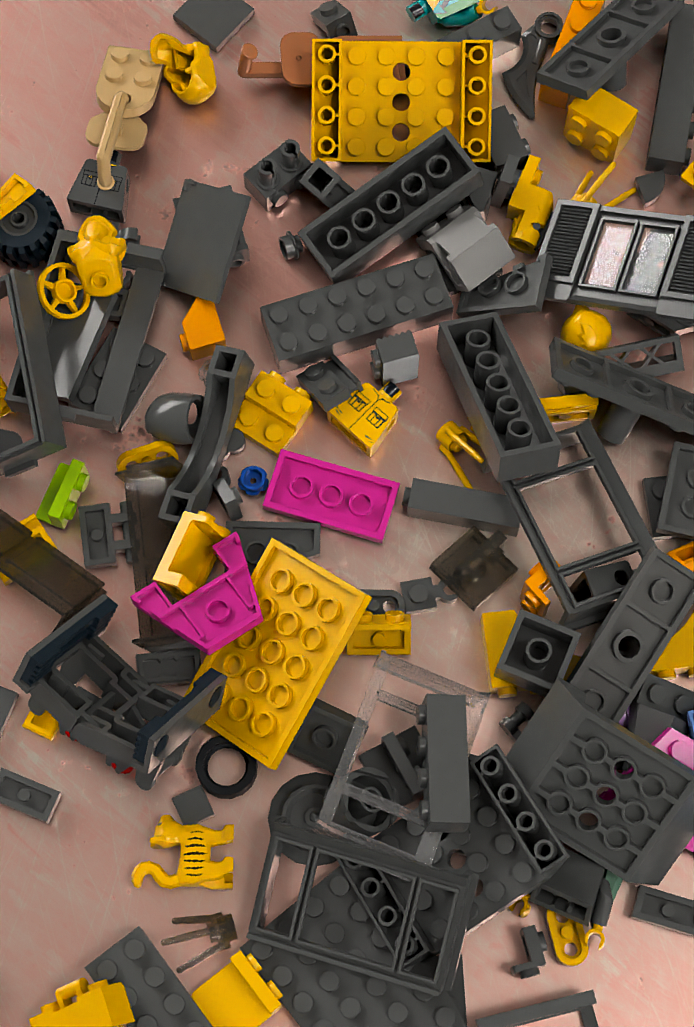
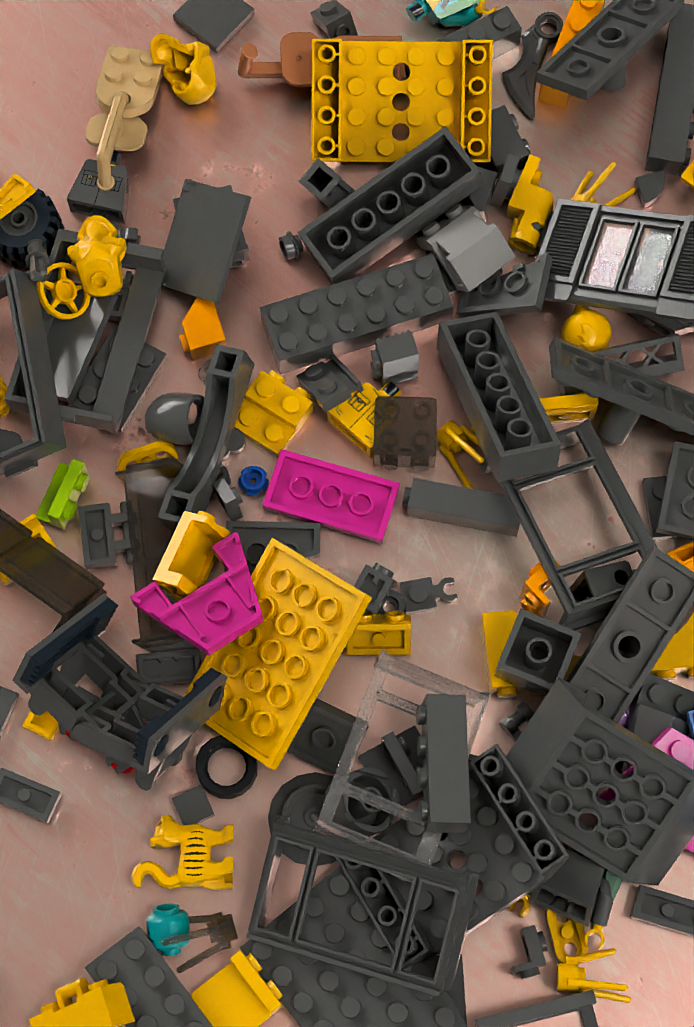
dark grey brick [243,139,312,212] -> none
clear smoke bracket [429,526,519,611] -> none
yellow brick [562,88,639,163] -> none
none -> dark grey axle [25,239,50,283]
none -> teal head [146,904,191,956]
none -> dark grey bracket [354,563,398,614]
none -> clear smoke bracket [373,396,437,472]
none -> yellow plant [557,948,631,1003]

